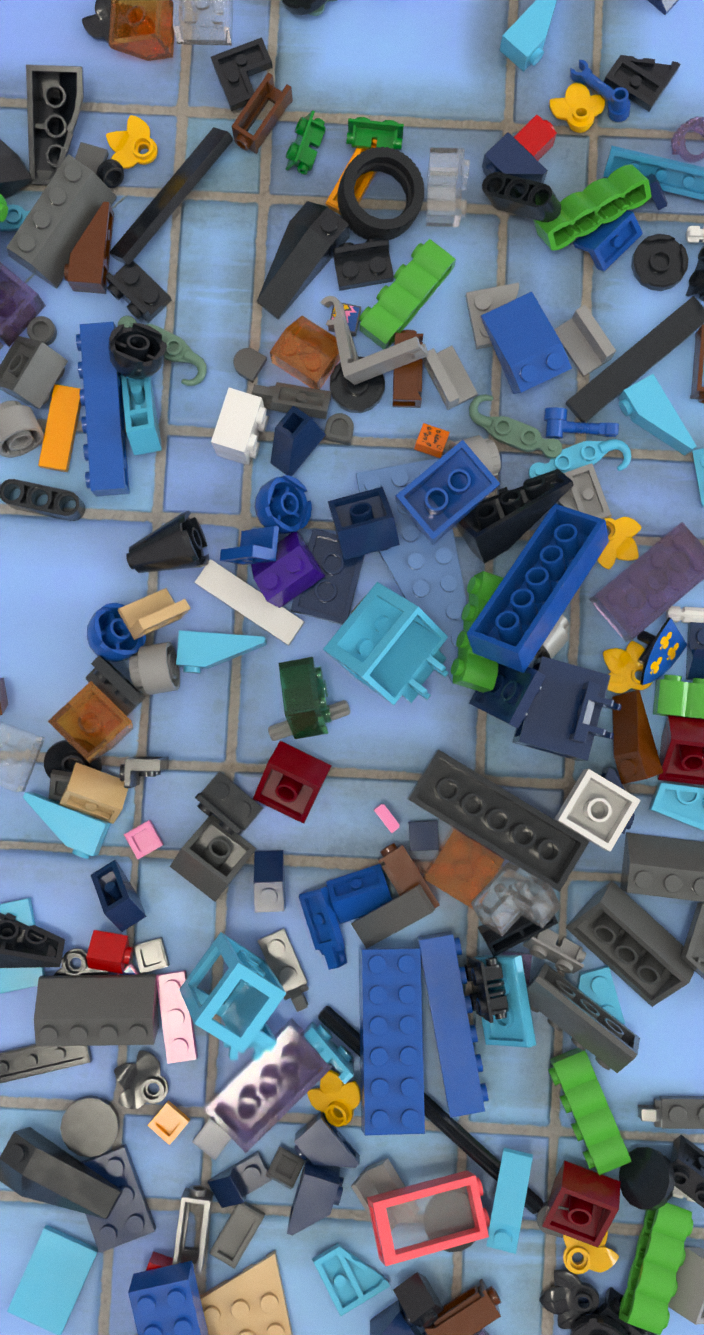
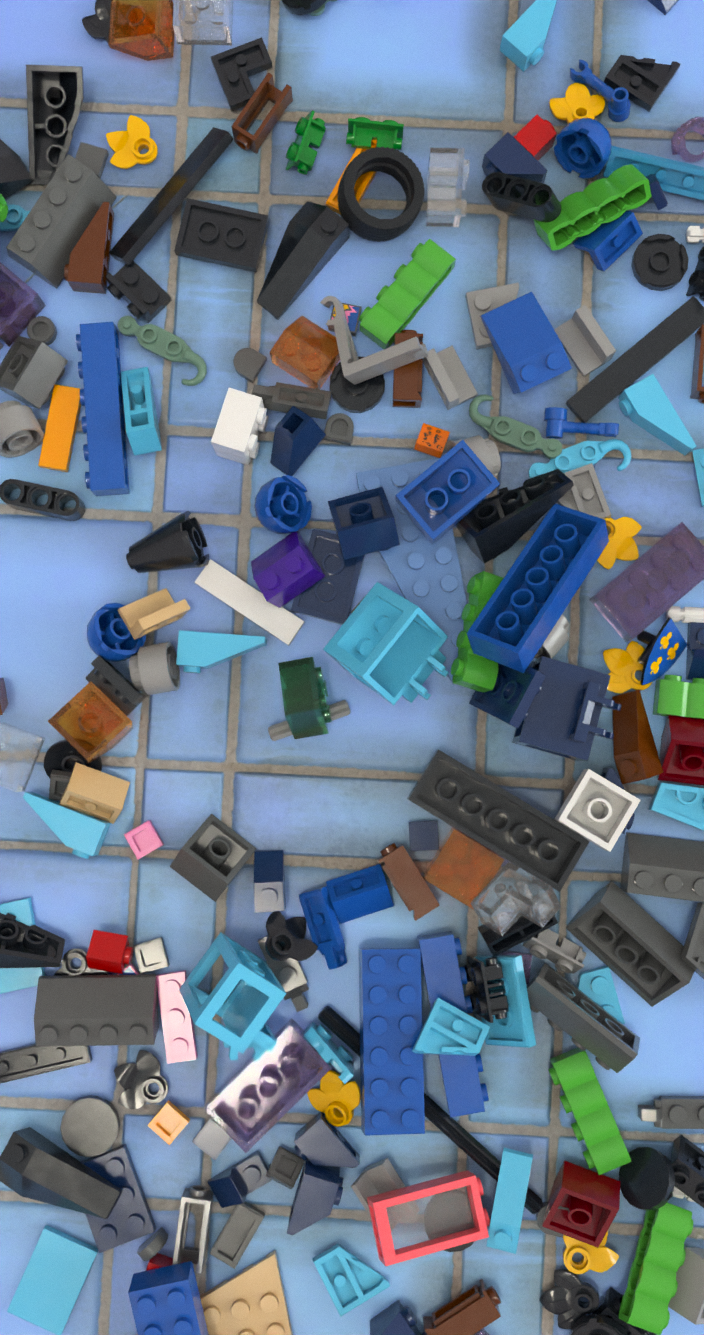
dark blue slope [91,860,147,932] -> none
black plate [96,159,124,188] -> none
black cylinder [108,323,167,379] -> none
bracket [120,756,169,788] -> none
black bracket [195,771,264,835] -> none
blue panel [220,526,279,565] -> none
dark red slope [253,741,332,824] -> none
black bracket [333,238,394,291] -> none
dark grey tile [351,884,435,949] -> none
bright pink tile [374,803,400,833] -> none
black brick [393,1272,444,1327] -> none
none -> dark grey tile [137,1227,168,1261]
none -> black plate [174,198,269,272]
none -> black plate [265,911,318,961]
none -> medium azure wing [412,998,490,1056]
none -> blue cylinder [554,117,612,179]

